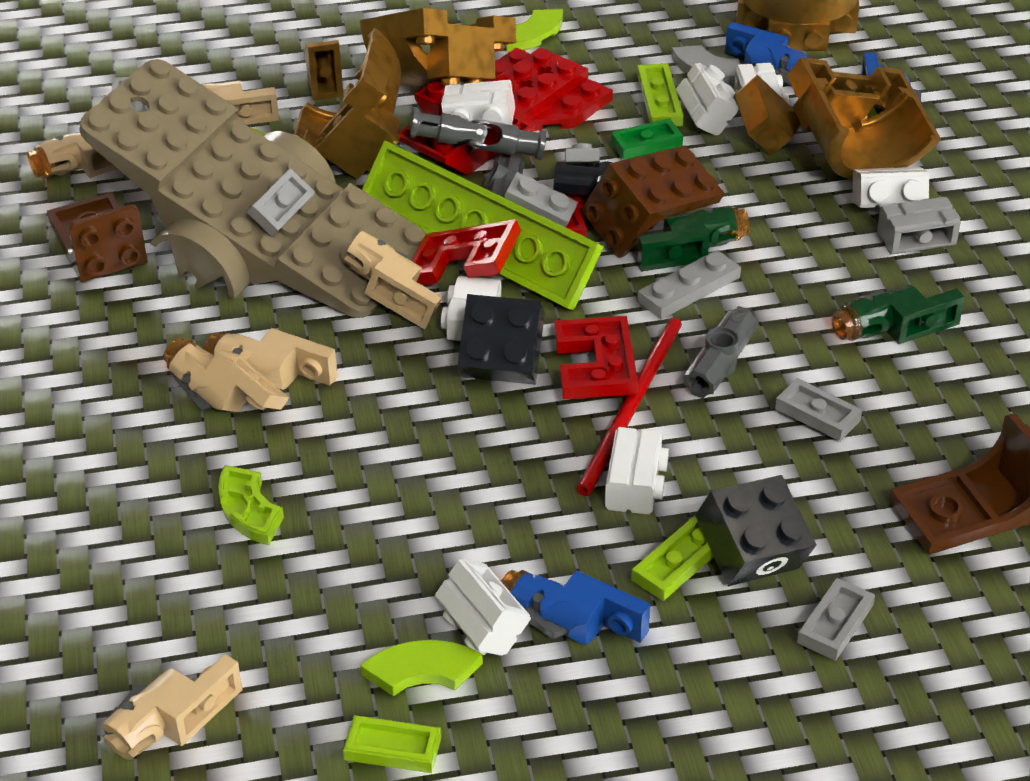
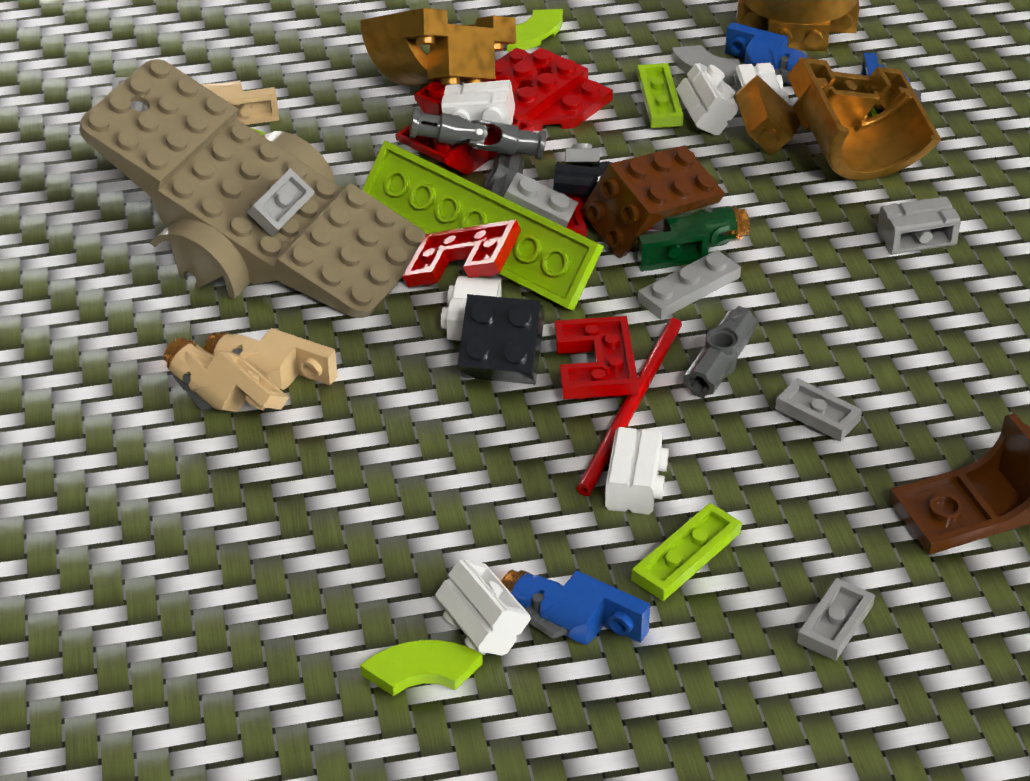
tan plate [27,132,117,178] -> none
reddish brown bracket [47,192,148,282] -> none
tan plate [101,654,243,760] -> none
lime tile [218,465,284,545] -> none
pearl gold piece [294,28,401,180] -> none
pearl gold slope [305,40,344,101] -> none
lime tile [343,715,442,773] -> none
tan plate [344,230,442,330] -> none
green plate [611,118,683,160] -> none
black brick [695,475,817,586] -> none
dark green plate [832,285,965,345] -> none
white brick [852,167,929,208] -> none

